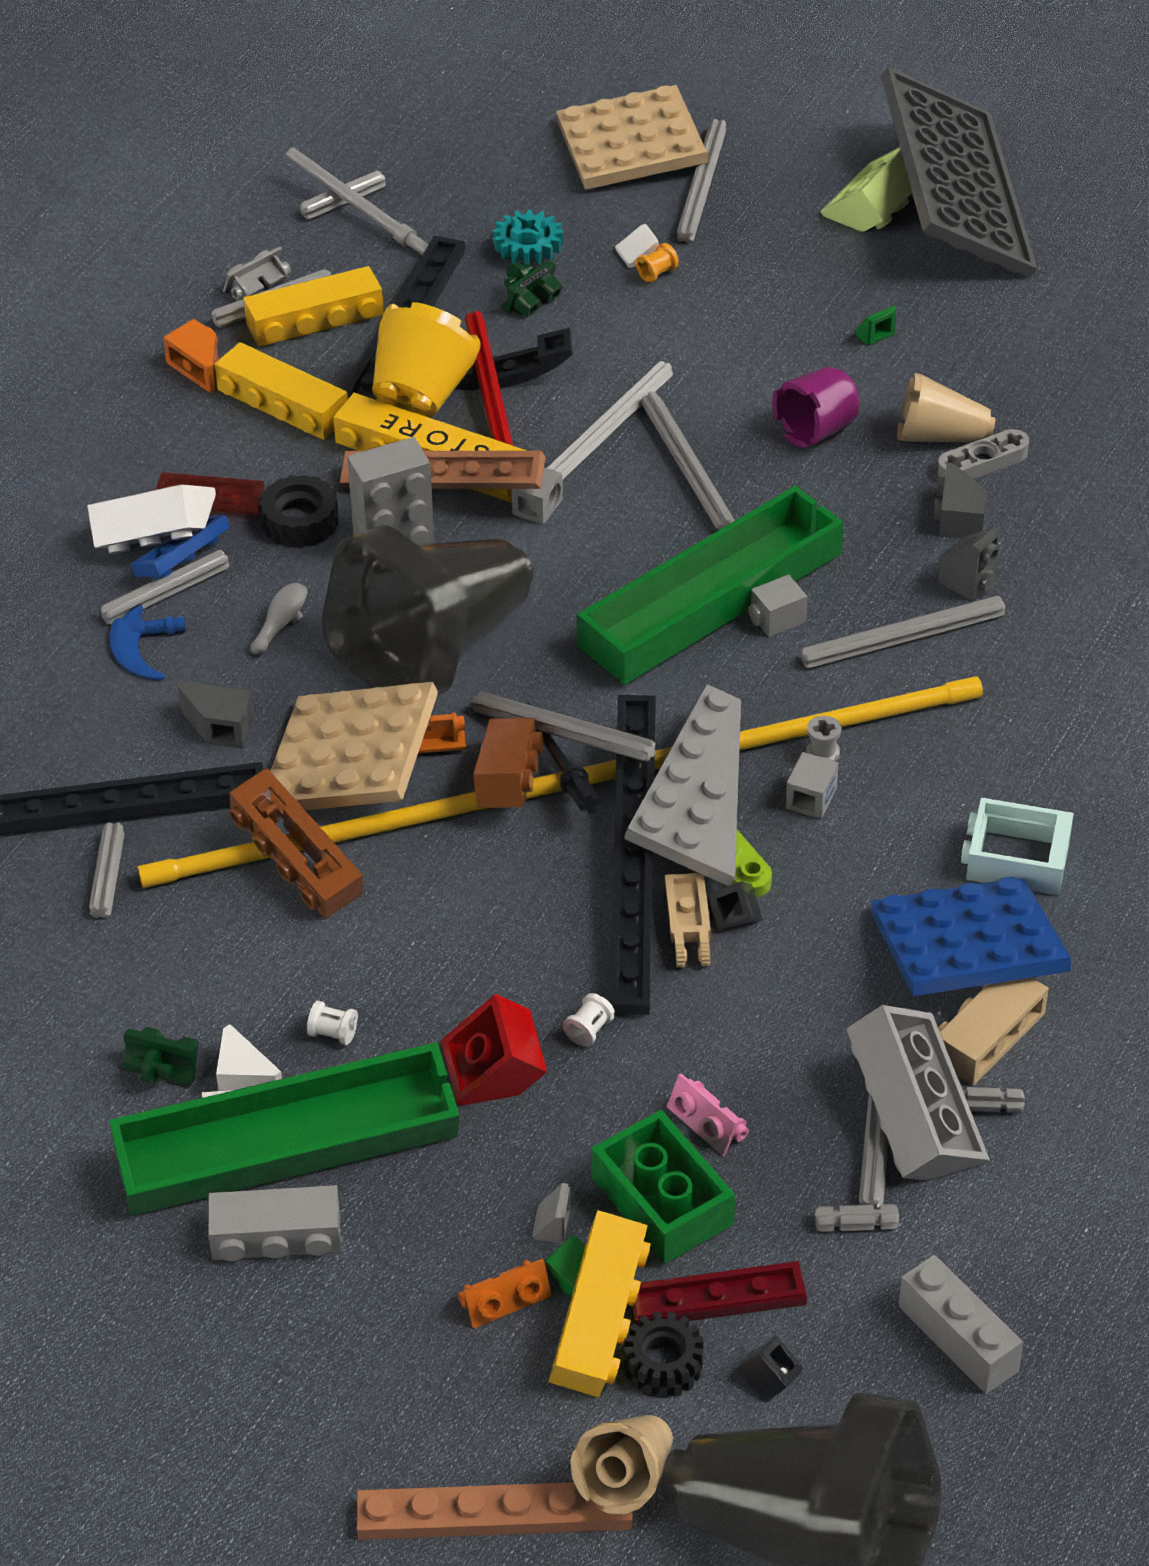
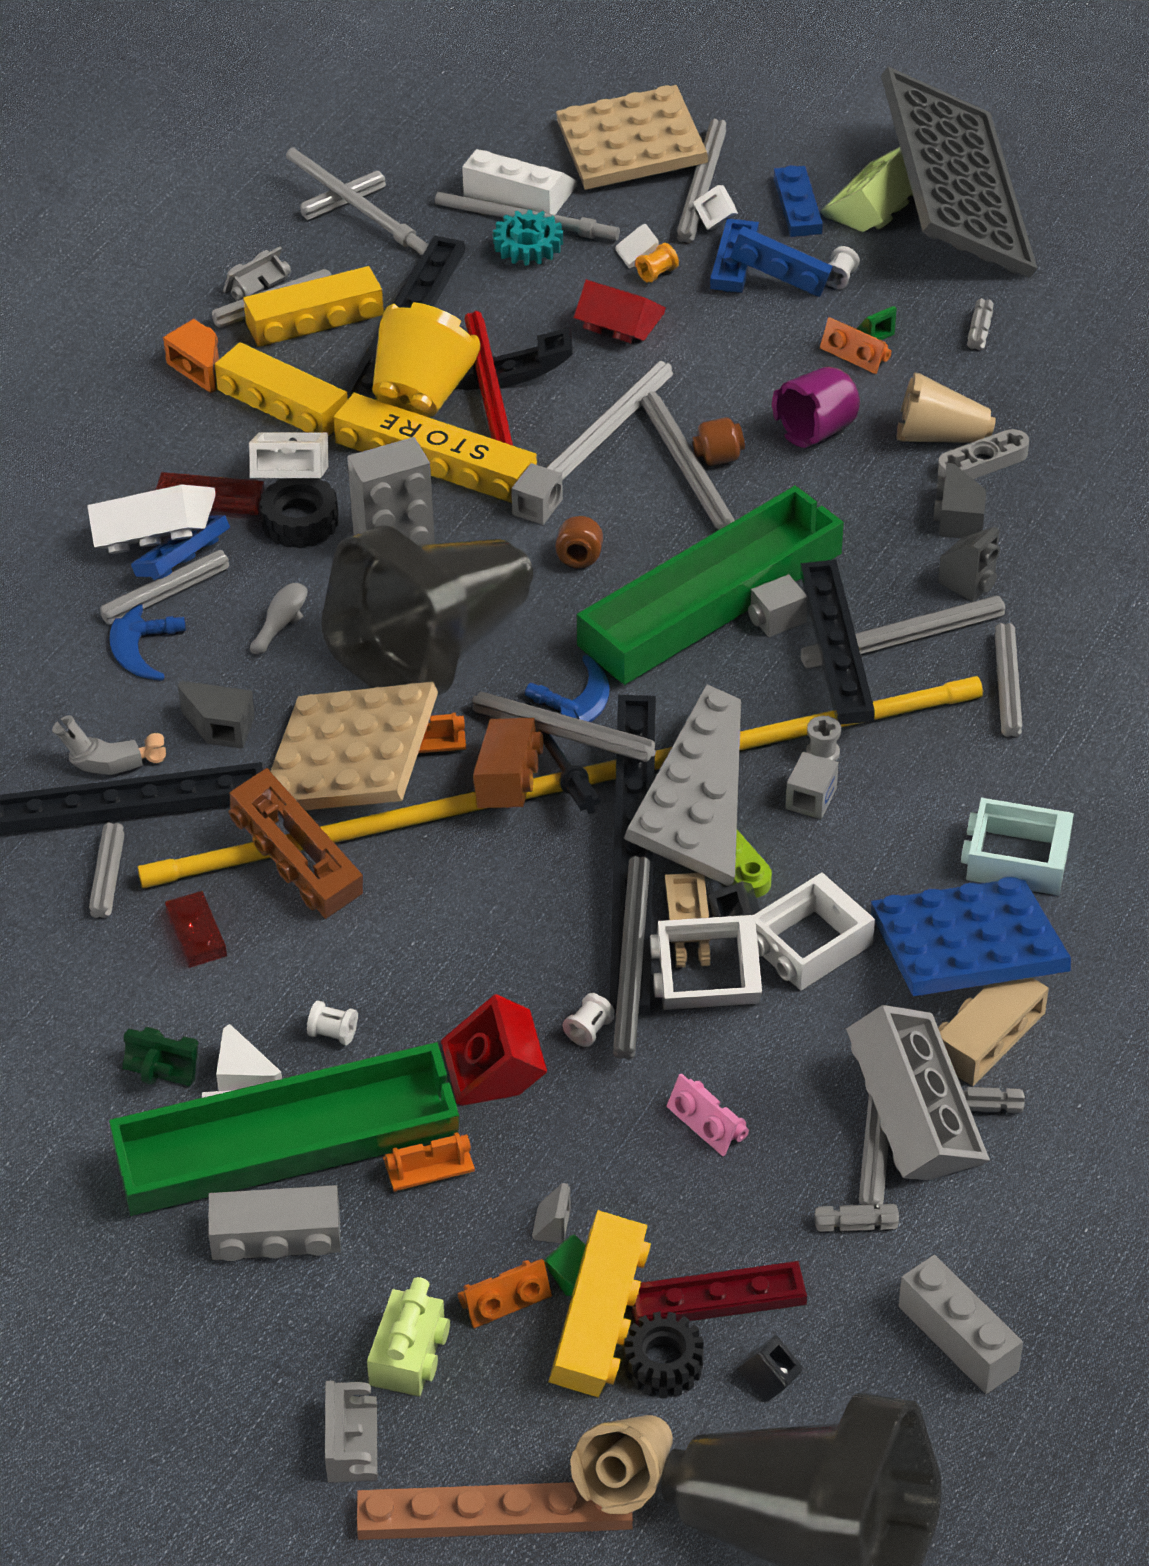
nougat plate [340,451,546,489] -> none
dark green hips [501,260,563,318] -> none
green brick [591,1110,735,1264] -> none
none -> light grey arm [52,715,166,775]
none -> clear red plate [165,891,227,968]
none -> white window [249,432,328,478]
none -> light grey hinge [325,1381,377,1483]
none -> yellowish green brick [367,1277,450,1397]
none -> orange hinge [383,1132,475,1191]
none -> light grey bar [435,192,620,240]
none -> white slope [462,149,577,215]
none -> blue piece [525,655,609,722]
none -> dark orange head [555,516,603,569]
none -> red slope [573,279,666,344]
none -> dark grey axle [613,856,650,1060]
none -> white window [650,915,762,1010]
none -> dark orange head [692,417,745,466]
none -> white tile [693,185,738,230]
none -> blue plate [710,218,759,293]
none -> blue plate [730,226,833,297]
none -> white window [754,873,875,991]
none -> blue plate [773,166,823,237]
none -> black plate [800,560,875,725]
none -> orange hinge [820,317,892,374]
none -> white bush [826,246,860,289]
none -> light grey axle [967,298,994,350]
none -> light grey axle [995,623,1022,737]

